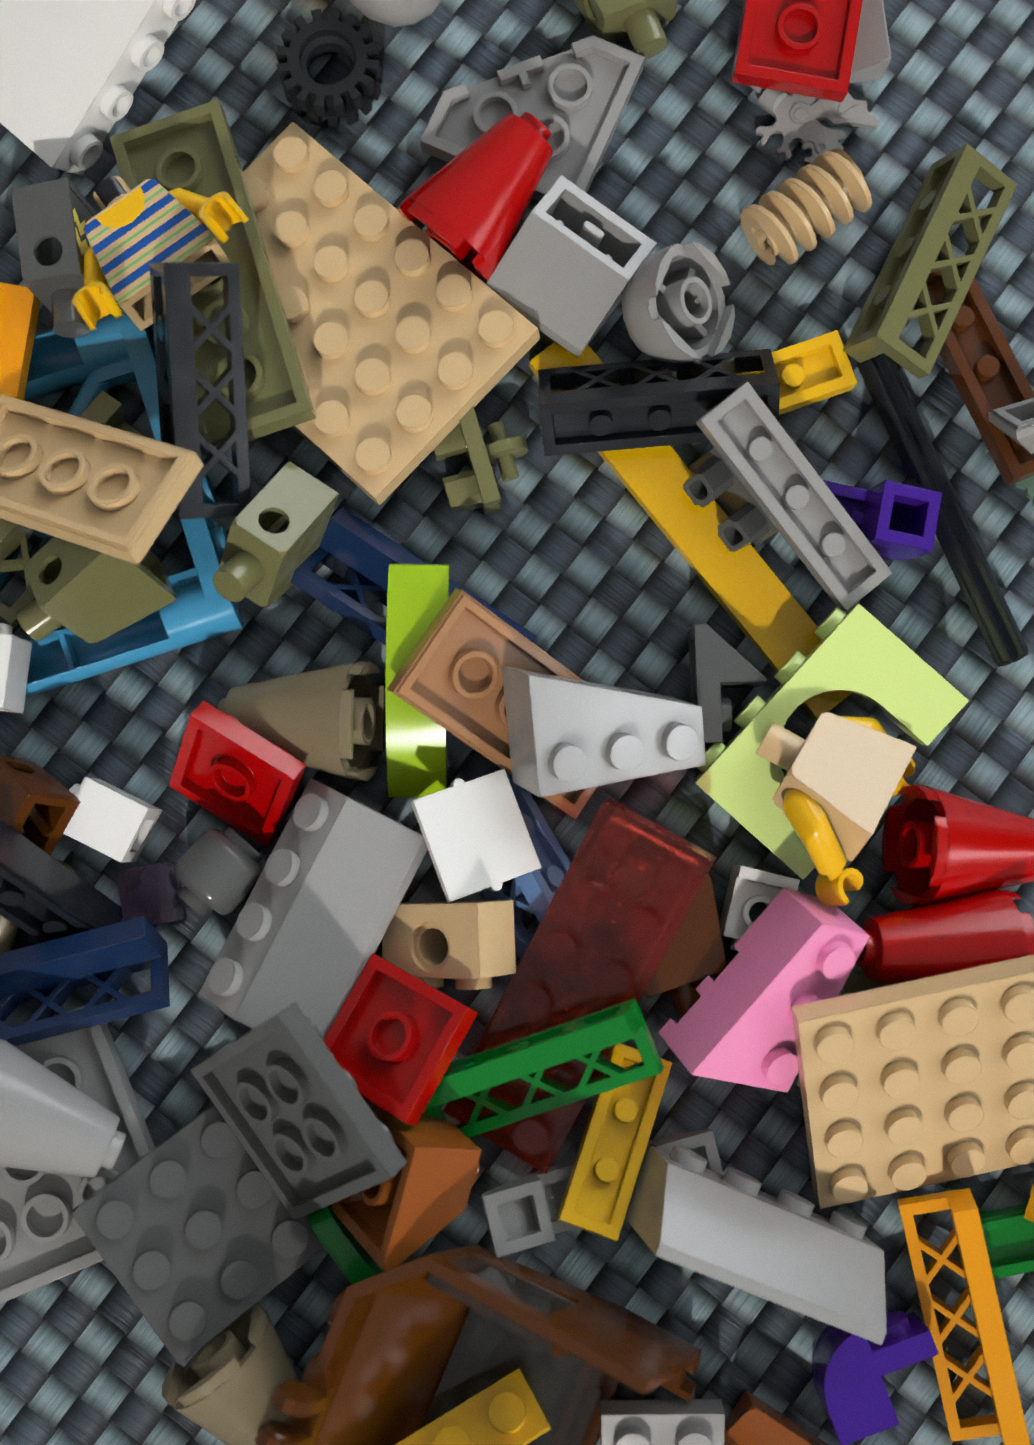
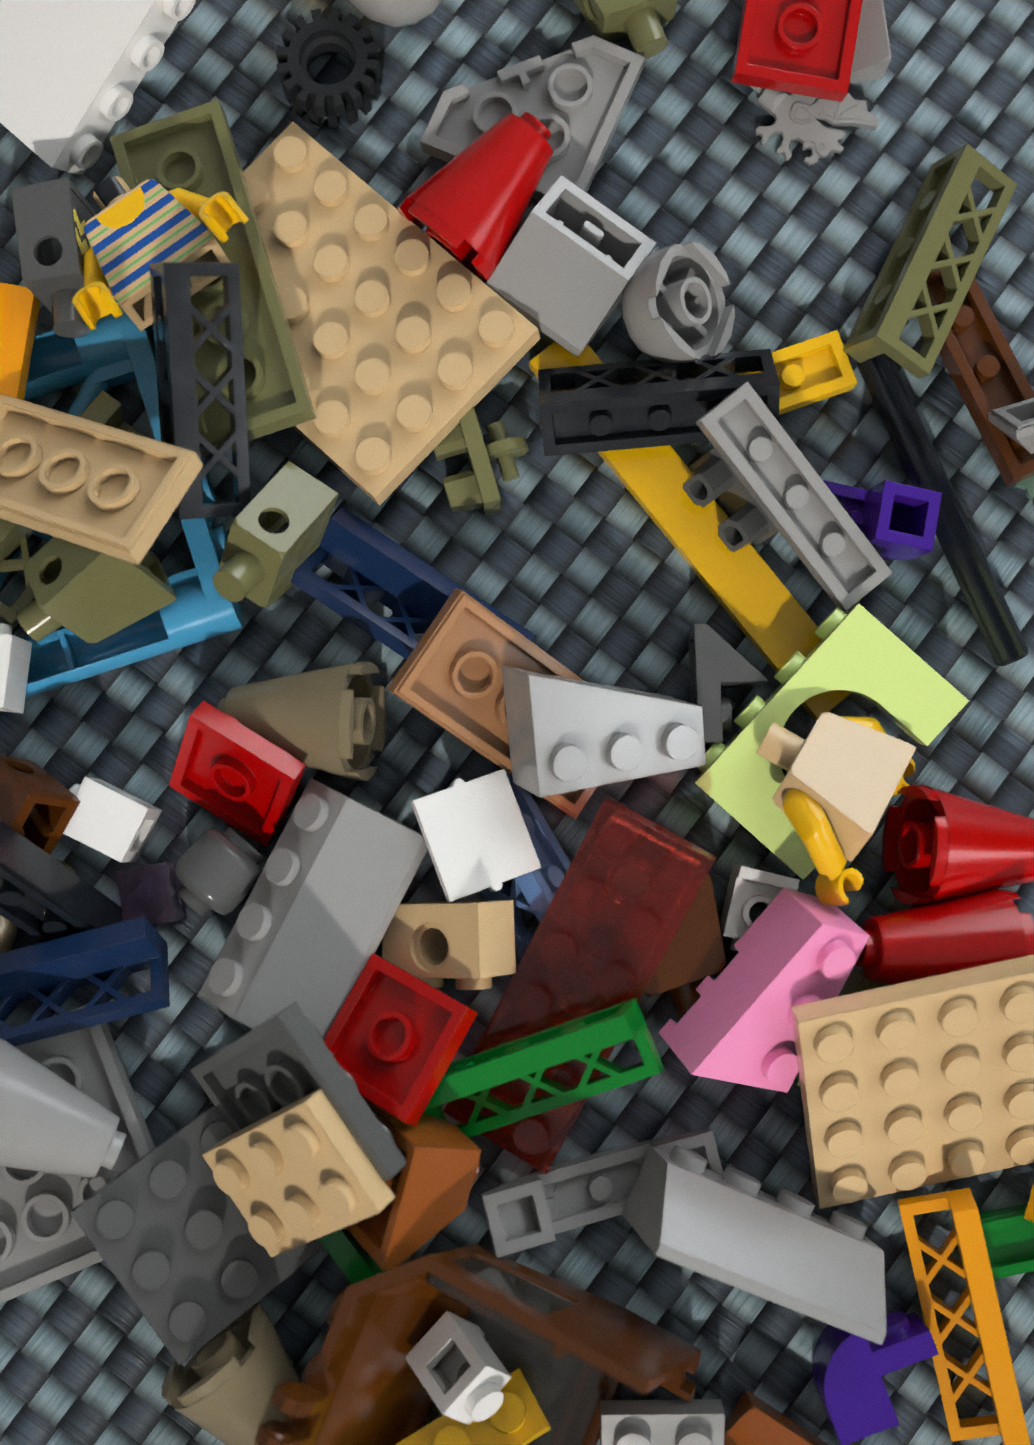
lime slope [385,563,449,798] -> none
yellow plate [556,1043,672,1241] -> none
tan piece [740,148,872,265] -> none
none -> tan plate [202,1088,395,1257]
none -> white brick [405,1311,512,1425]

